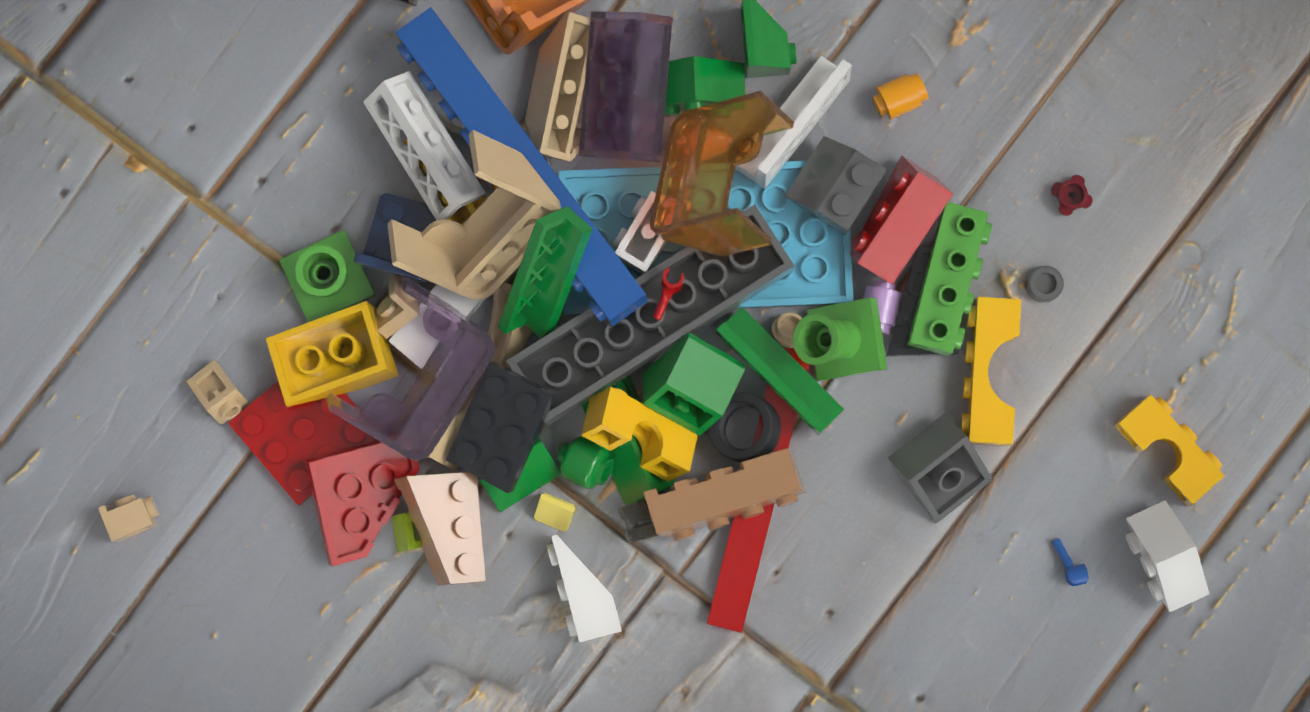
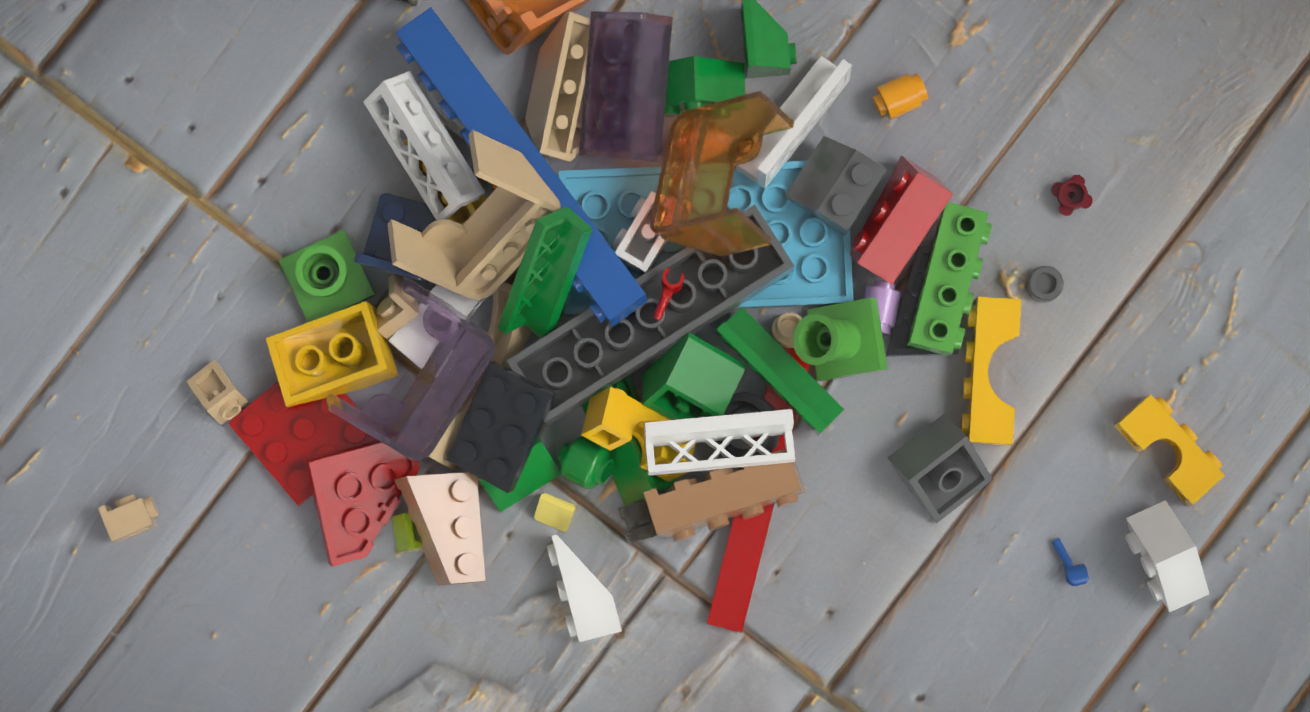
none -> white fence [644,409,795,476]

